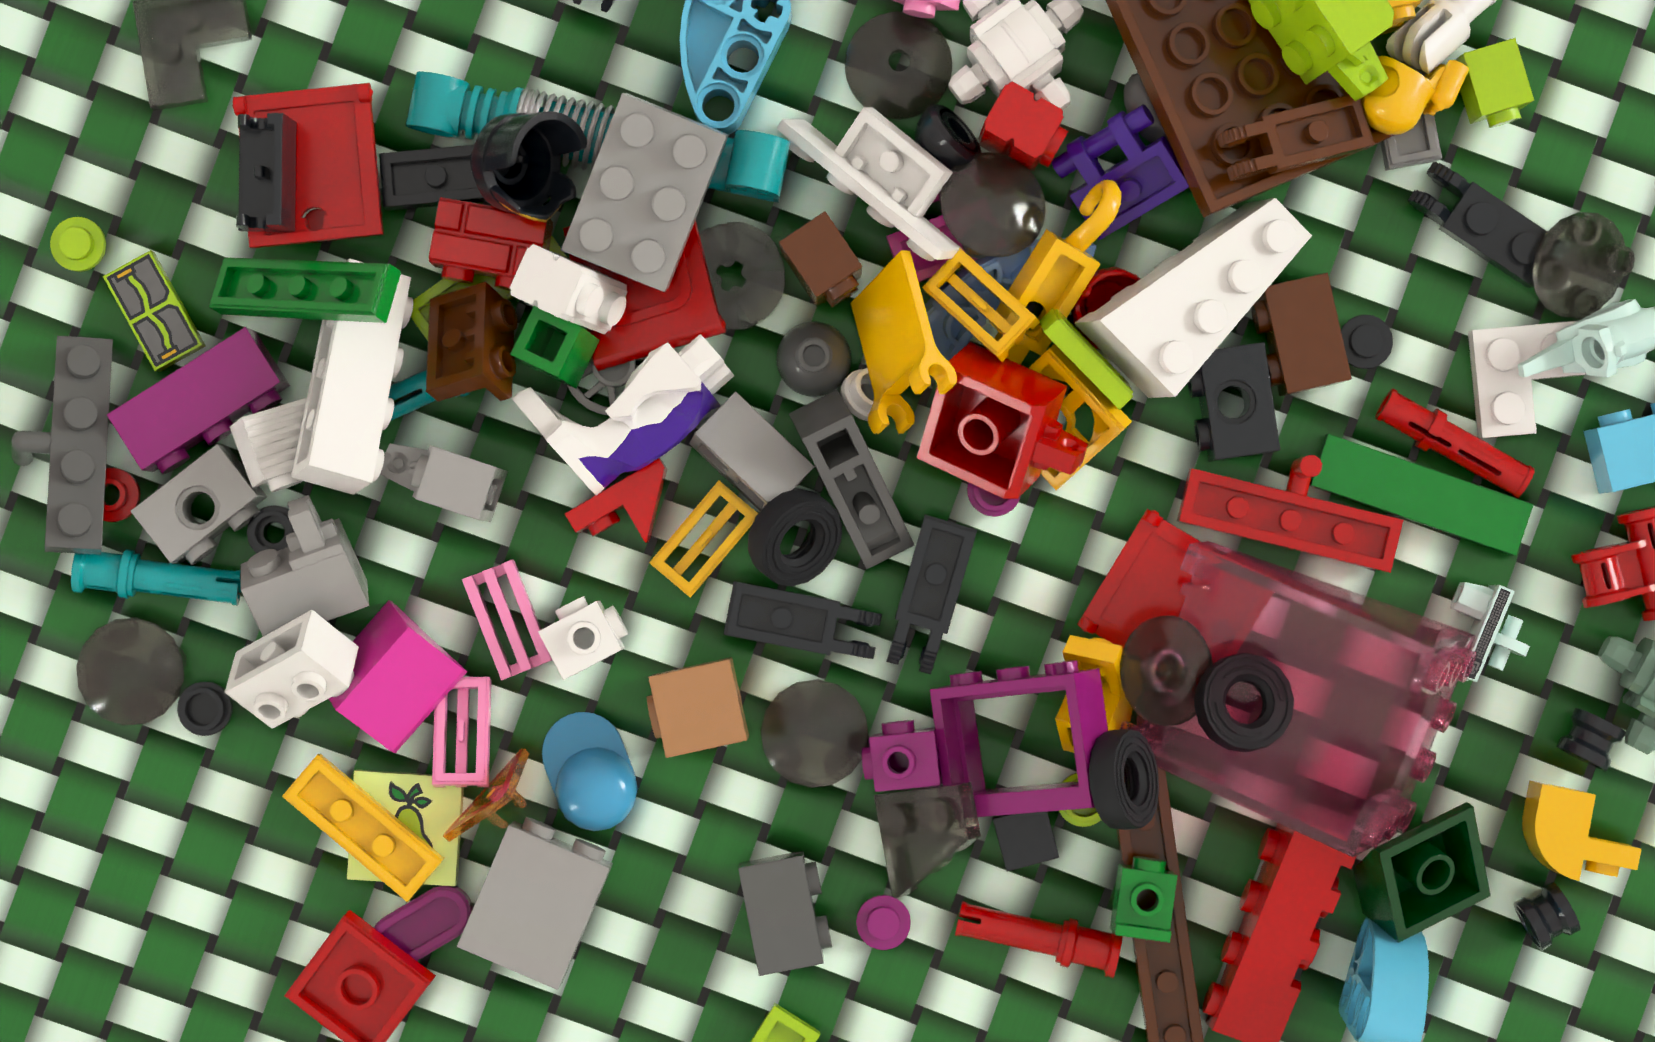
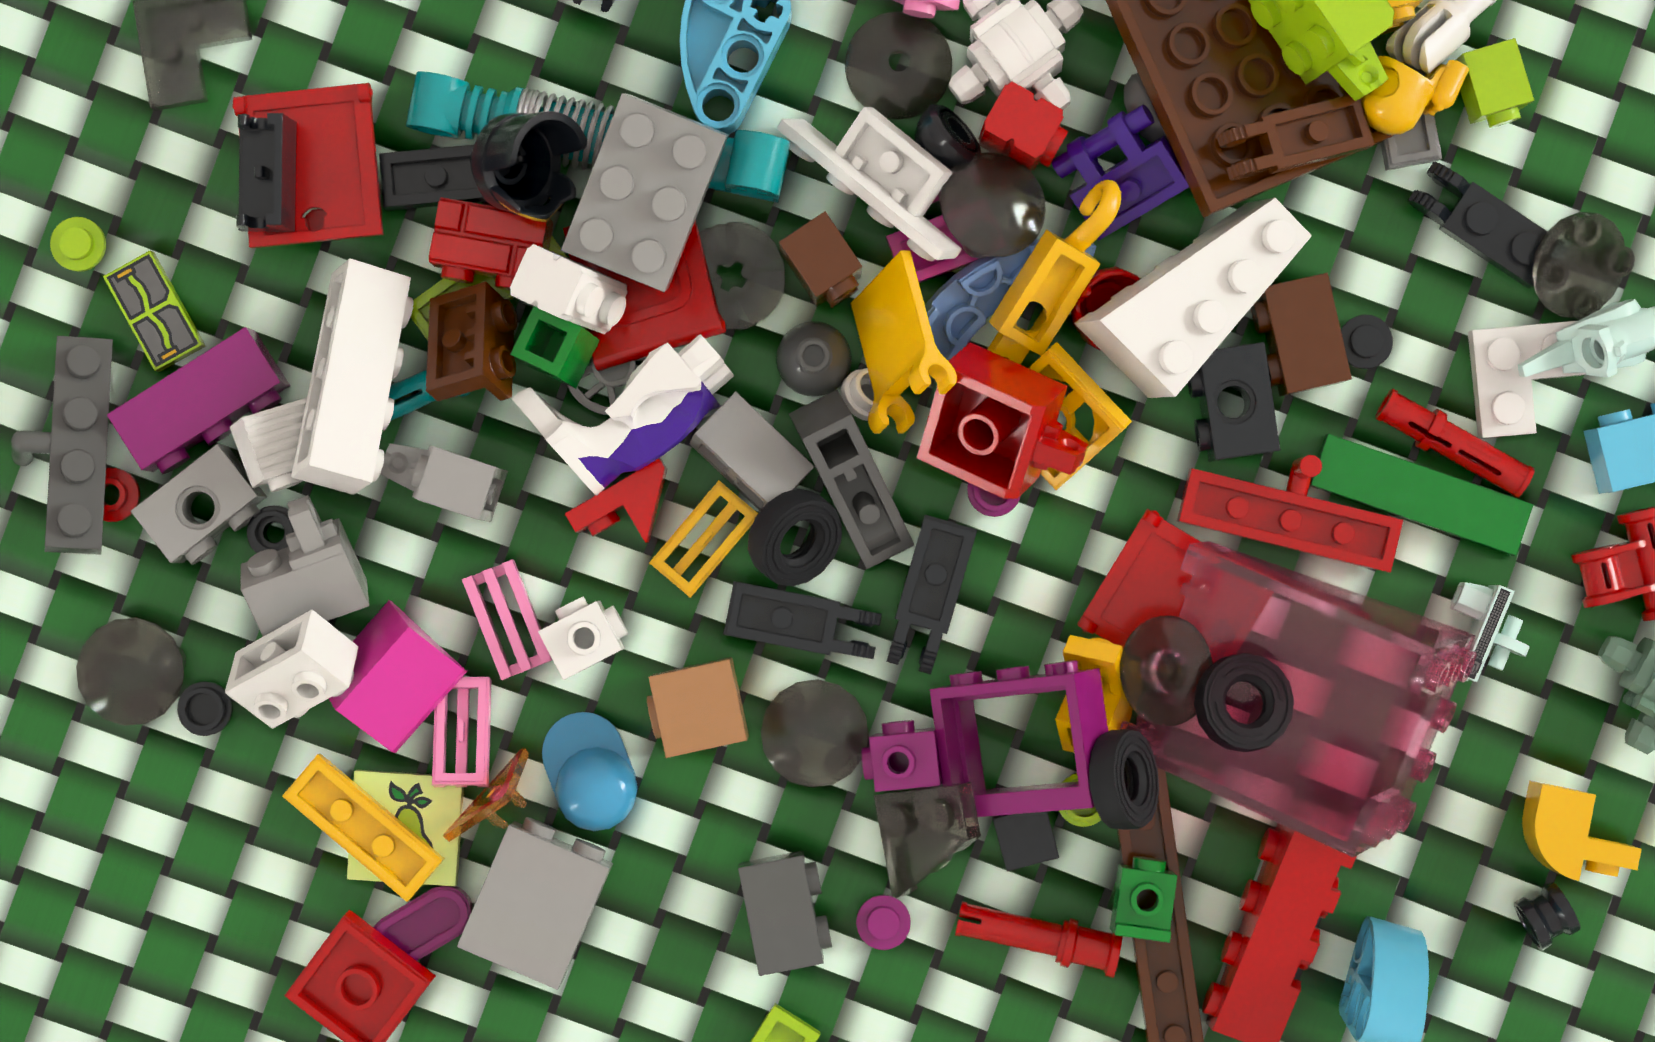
teal pin [71,549,241,606] -> none
green tile [209,257,402,323] -> none
yellow tile [922,248,1040,362] -> none
lime tile [1039,308,1133,410] -> none
dark green slope [1353,802,1491,943] -> none
black wheel [1556,708,1626,771] -> none

